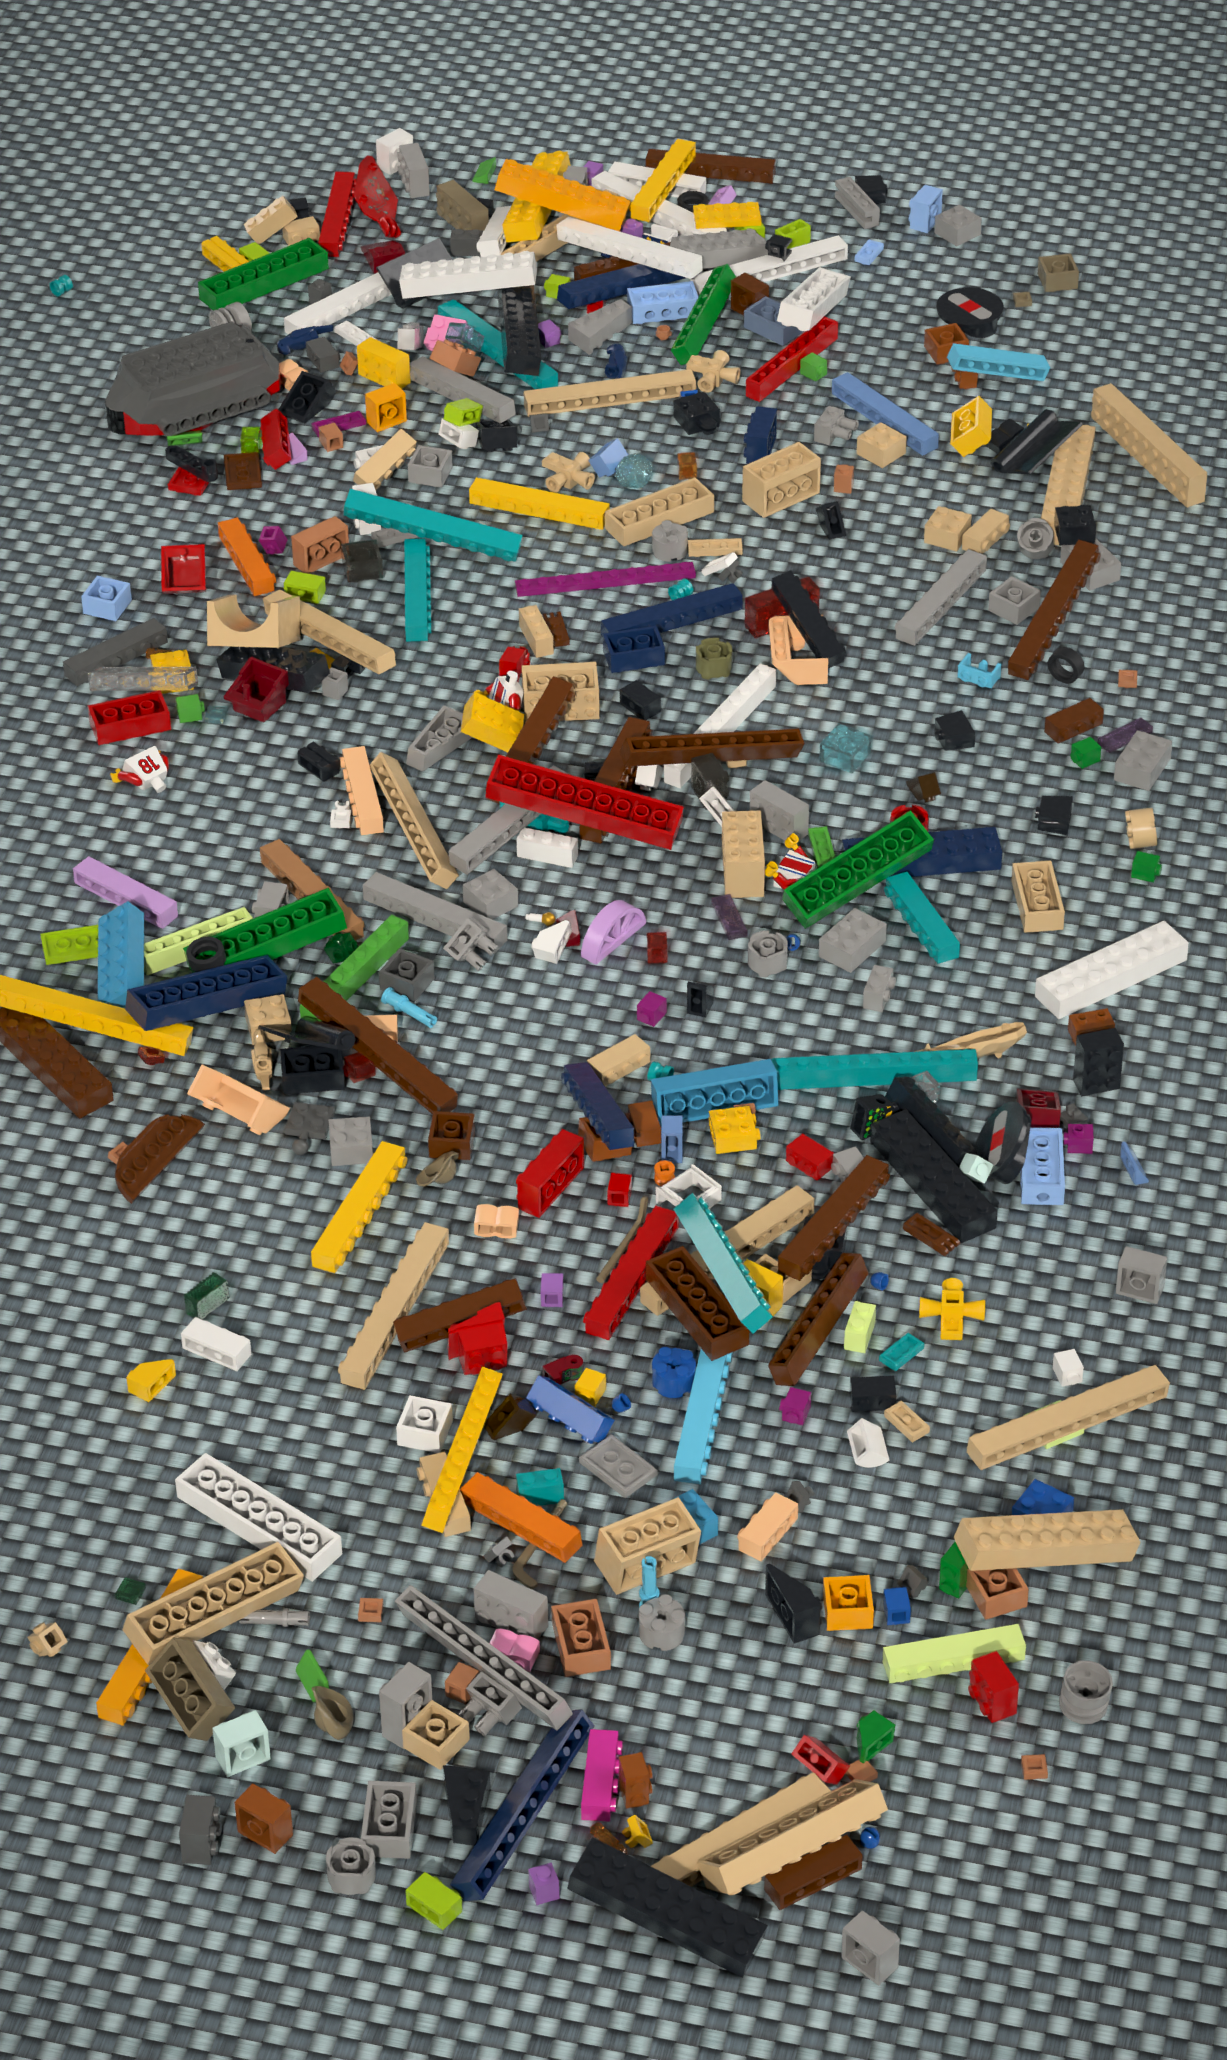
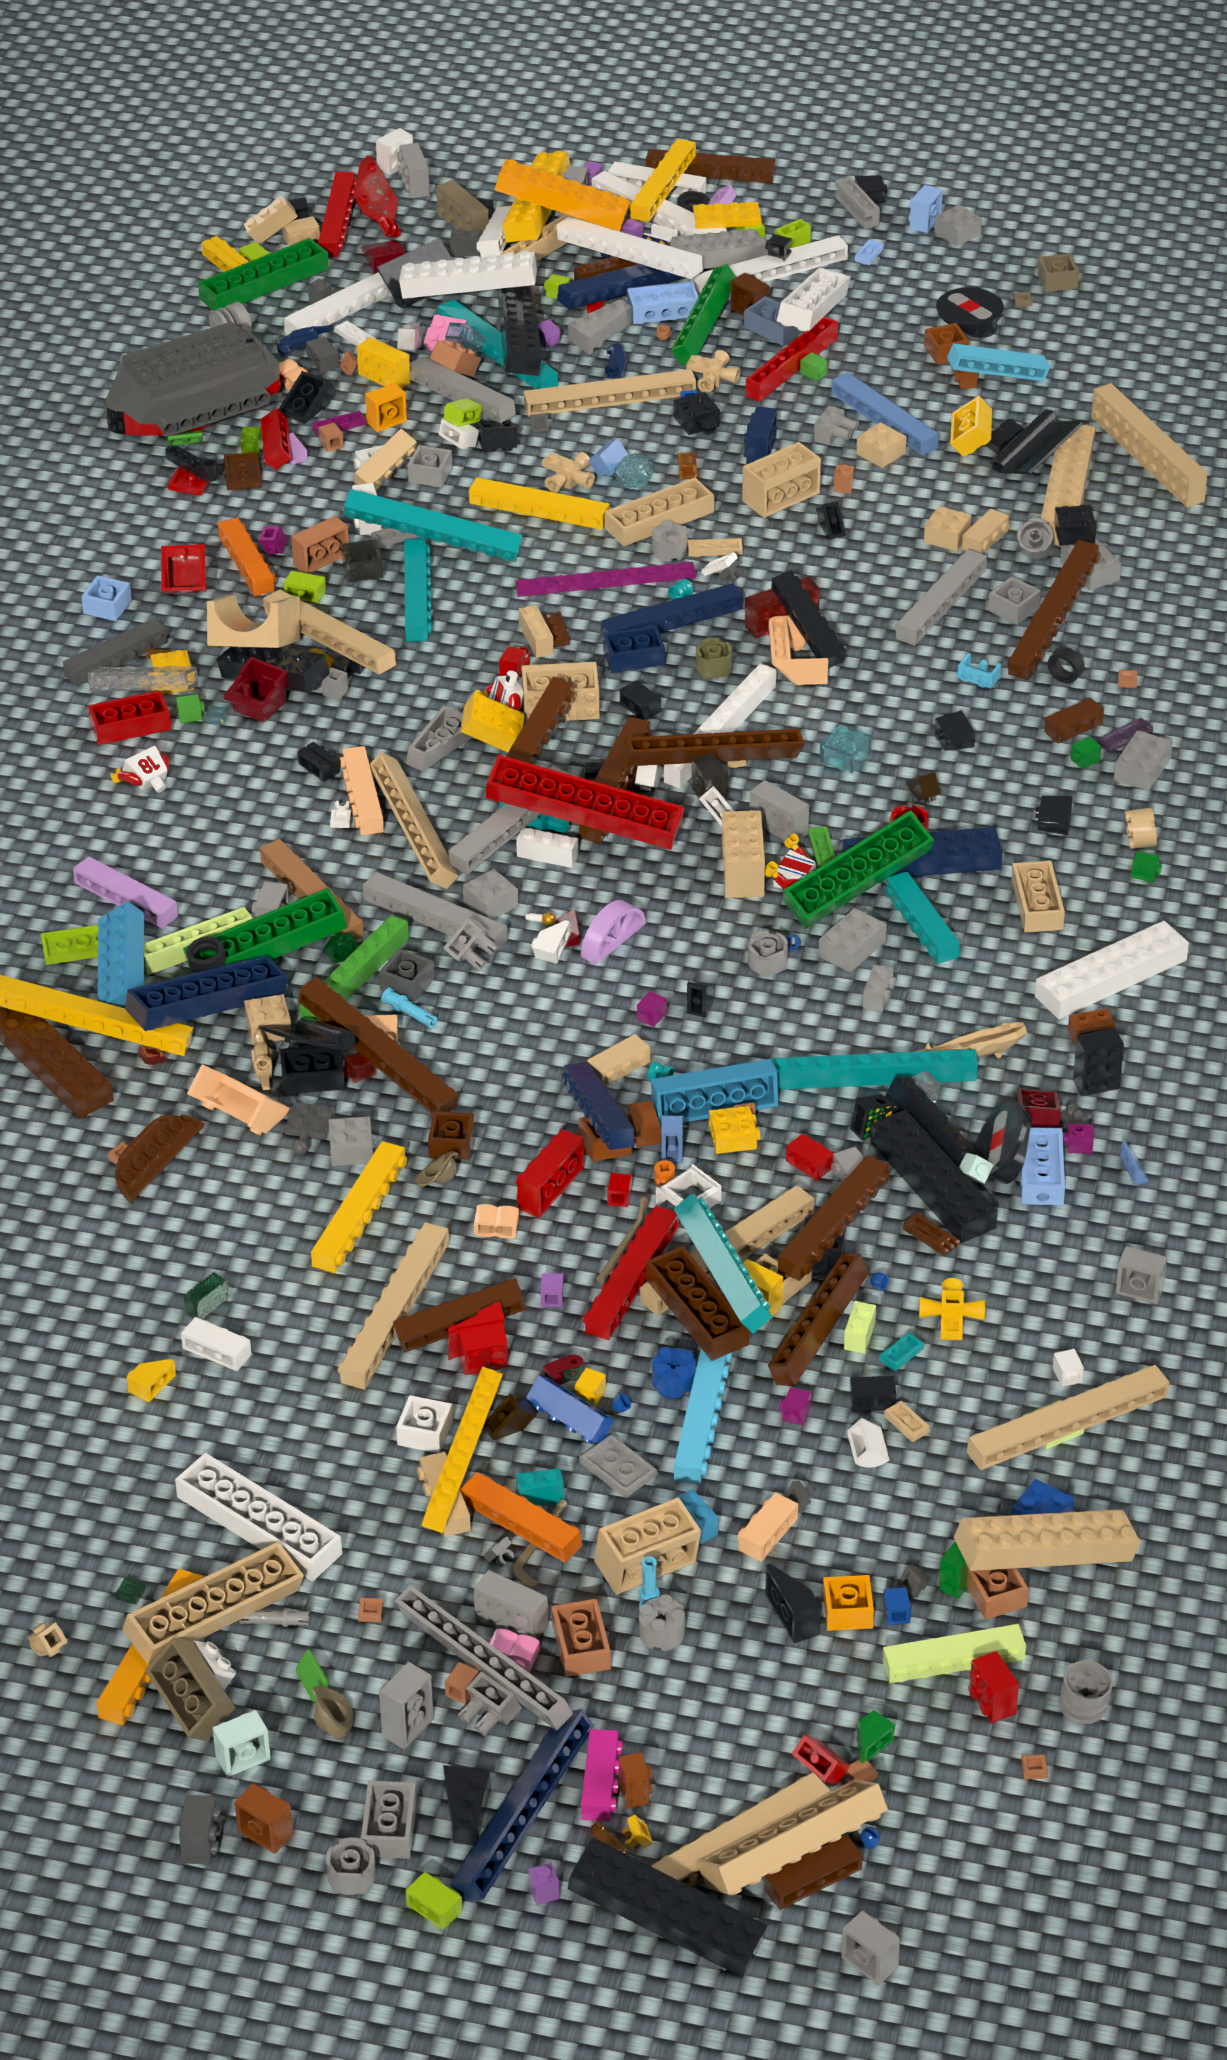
teal wheel [50,274,73,297] -> none
tan brick [402,1700,470,1770] -> none
bright green slope [472,157,496,184] -> none
clear red brick [647,932,668,963] -> none
clear purple tile [711,894,747,940] -> none

